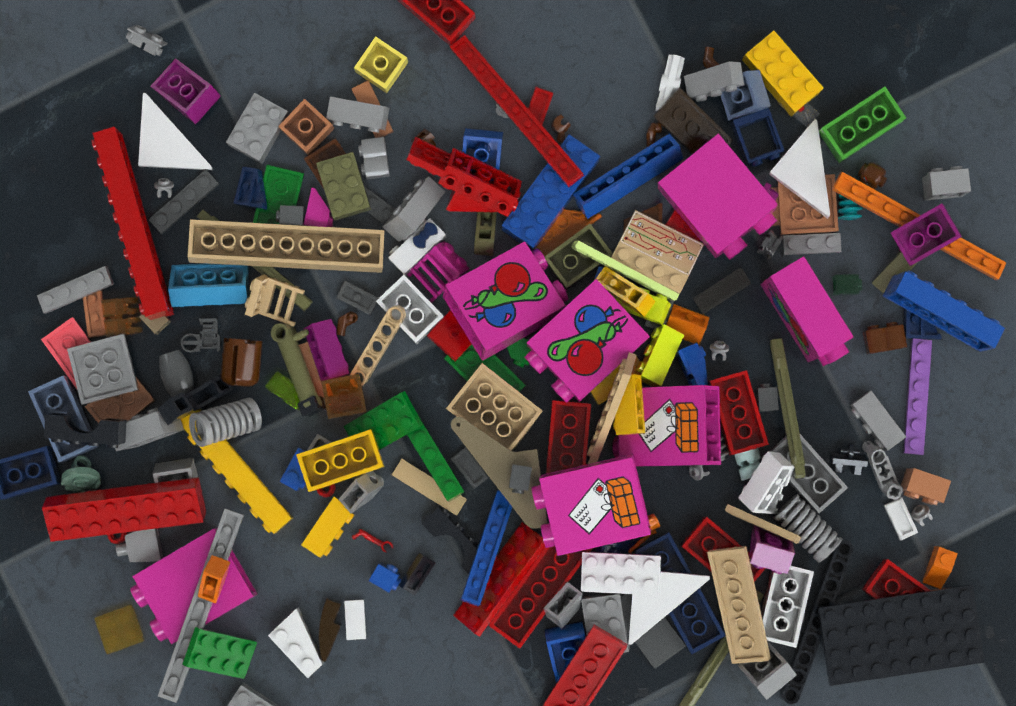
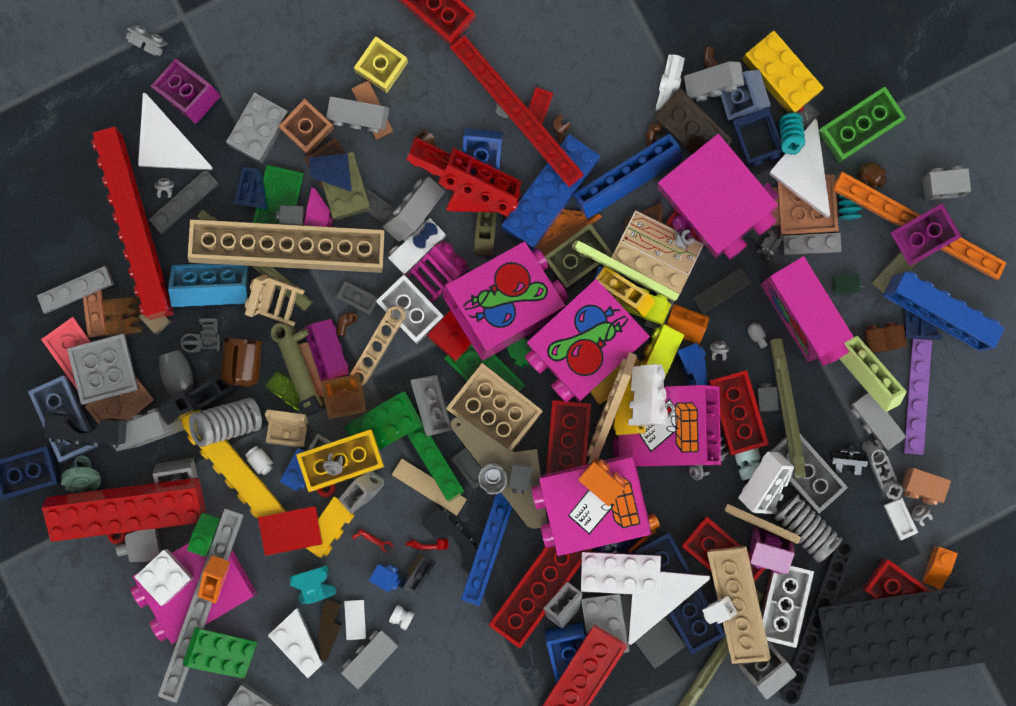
clear yellow plate [94,605,145,654] -> none
light grey brick [358,137,390,180] -> none
red plate [453,522,545,637] -> none
none -> white brick [135,549,194,606]
none -> green slope [187,513,221,557]
none -> white brick [245,446,273,475]
none -> red tile [258,506,323,556]
none -> tan plate [265,410,308,448]
none -> teal piece [289,565,336,605]
none -> dark blue wing [309,153,352,192]
none -> light grey plate [323,454,343,475]
none -> light grey brick [341,629,399,689]
none -> white wheel [389,605,415,630]
none -> red piece [406,539,448,550]
none -> light grey tile [410,375,452,436]
none -> light grey hair [478,463,508,494]
none -> orange brick [578,458,626,507]
none -> white wedge [629,364,668,426]
none -> magenta cylinder [672,215,693,240]
none -> light grey plate [674,229,696,250]
none -> white brick [702,596,738,624]
none -> light grey cylinder [748,323,768,349]
none -> teal piece [779,113,805,155]
none -> yellowish green brick [839,336,907,412]

